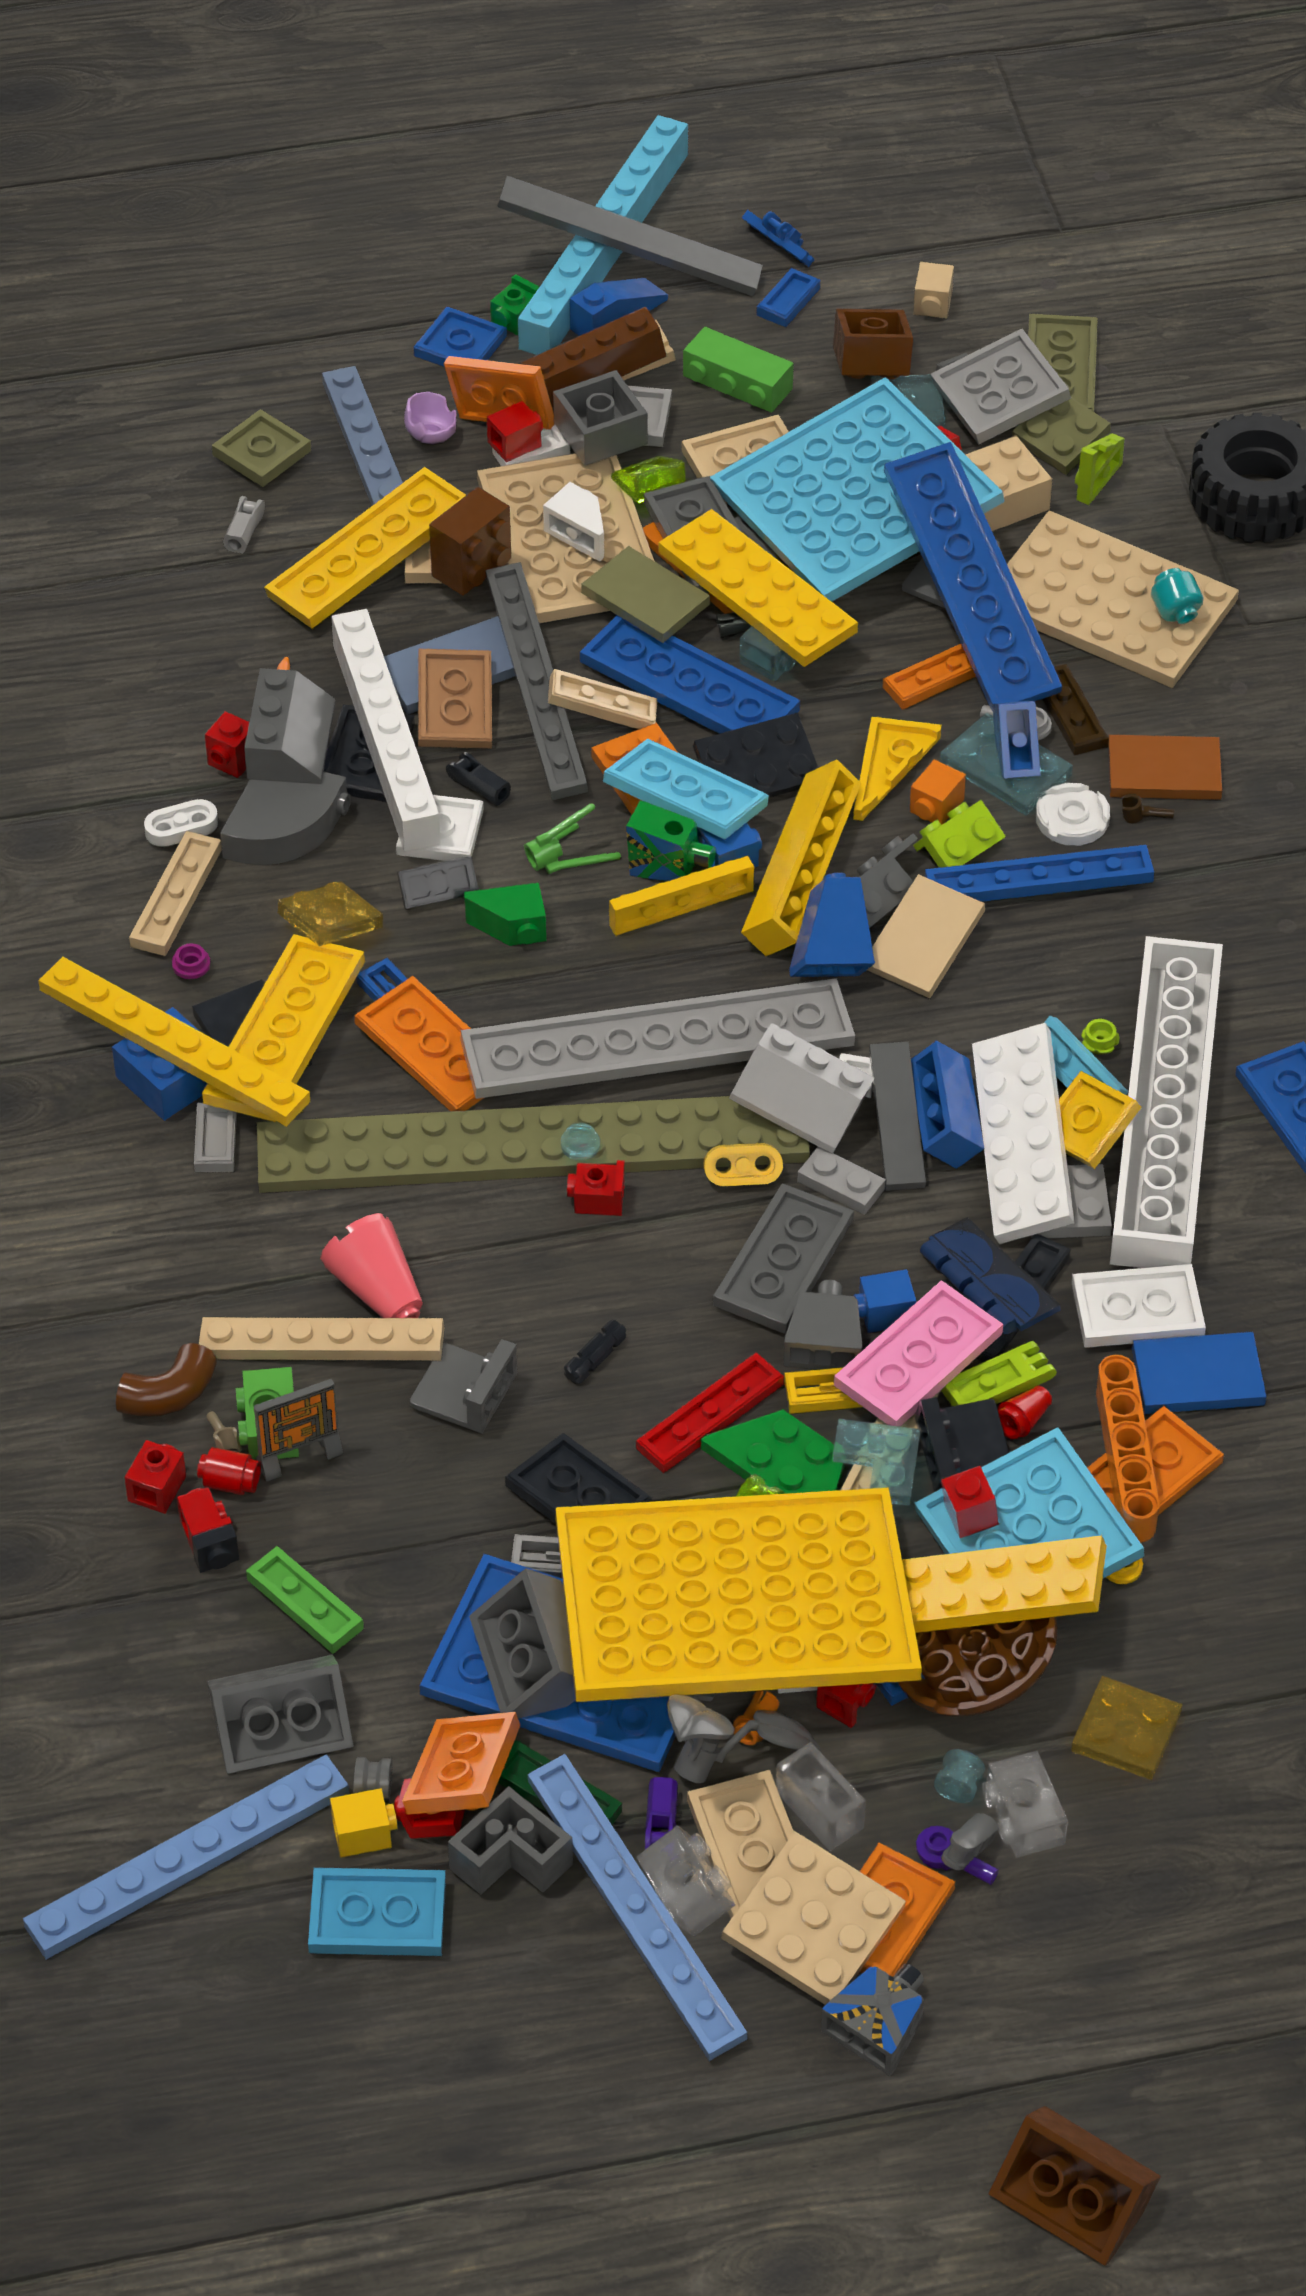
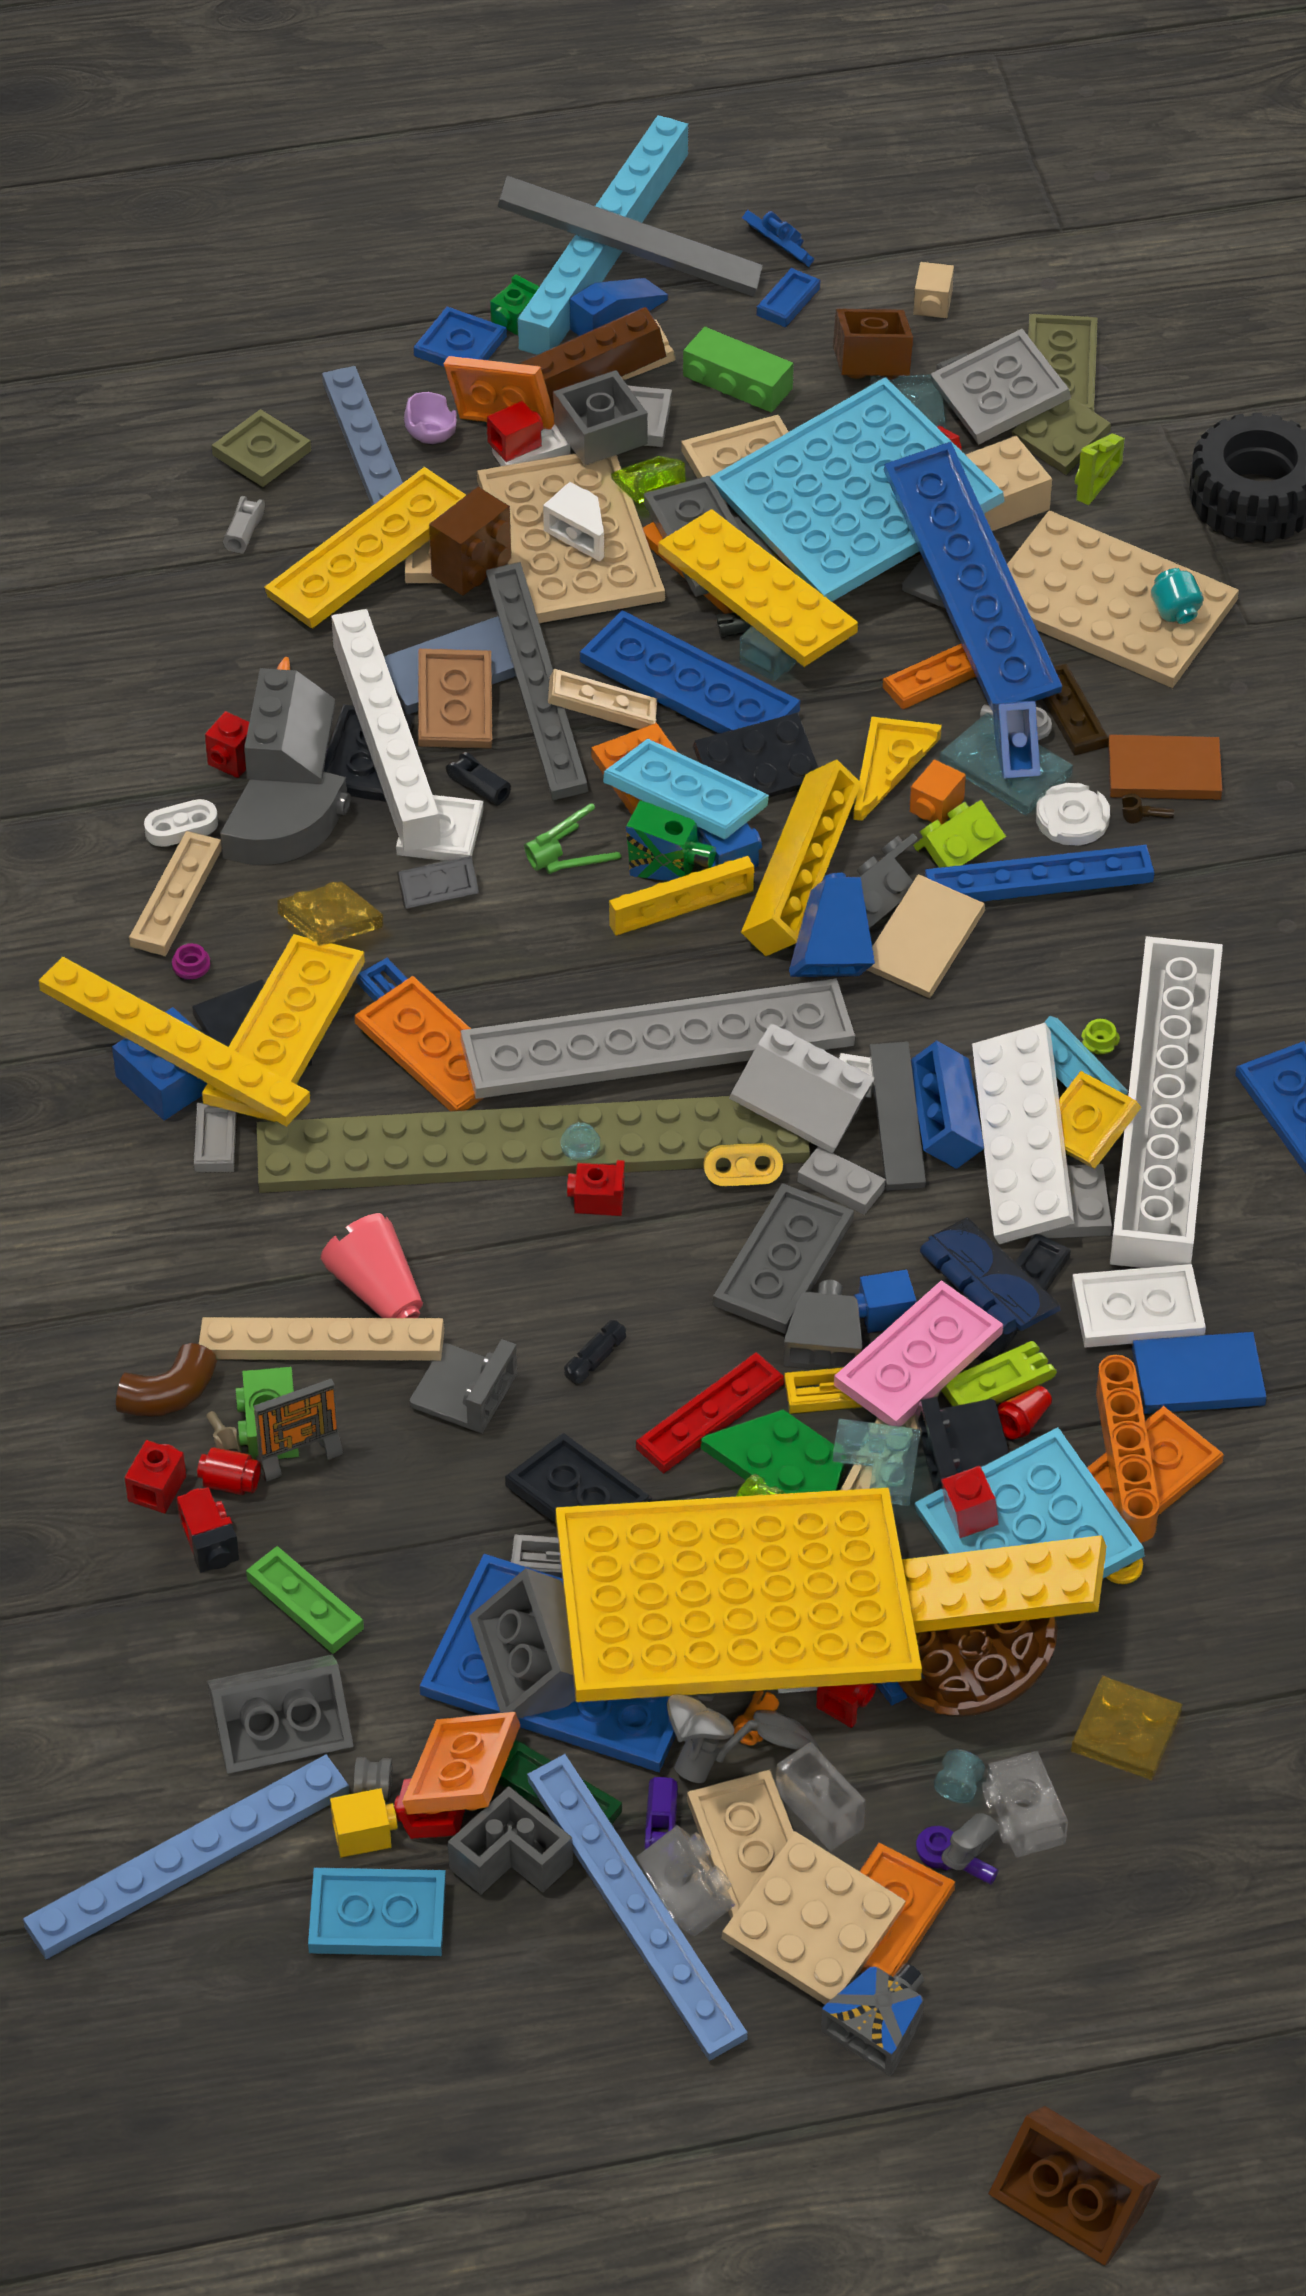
green slope [464,883,547,946] -> none
olive tile [581,546,710,643] -> none

